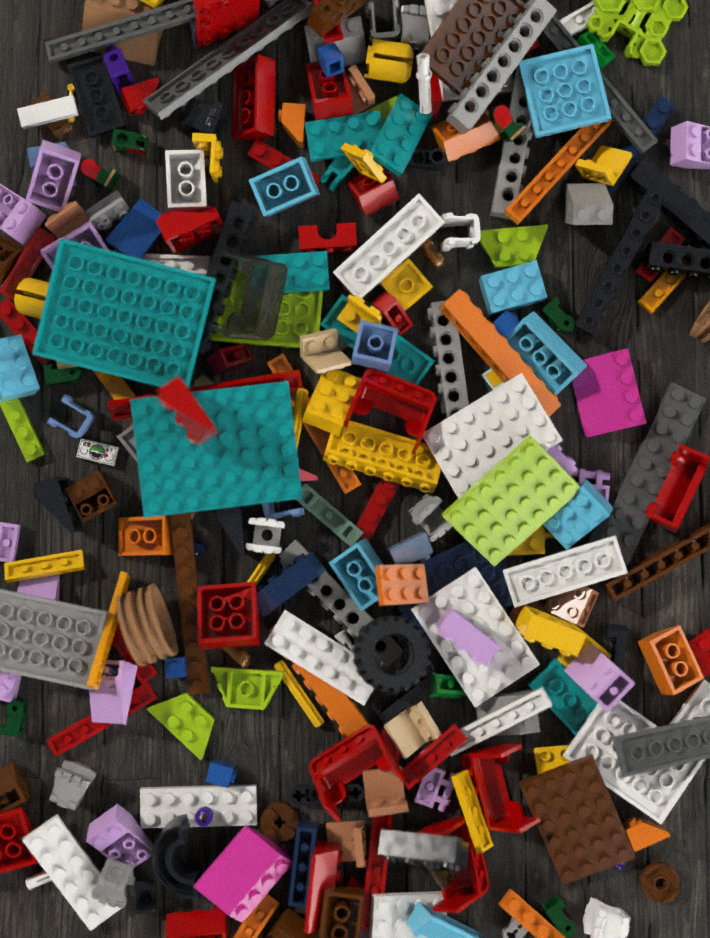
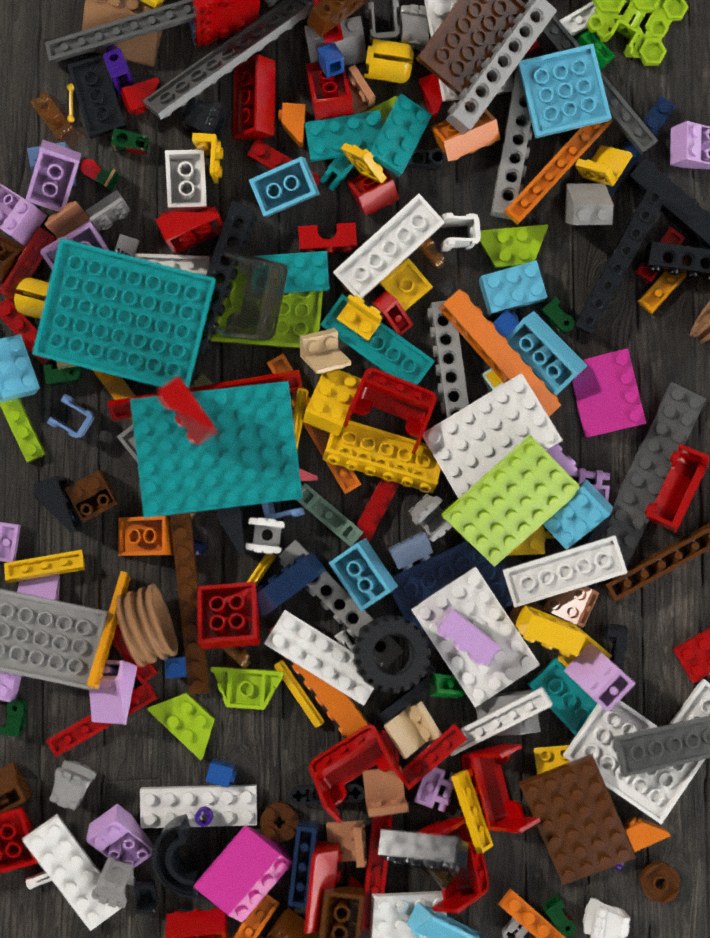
white tile [17,95,79,129] -> none
tile [76,439,119,466] -> none
blue tile [105,198,162,259] -> none
dark red slope [206,344,254,376] -> none
medium blue slope [351,320,398,372] -> none
orange plate [375,564,429,606] -> none
white pin [416,53,432,114] -> none
leg [489,105,526,142] -> none
orange slope [637,625,704,695] -> none

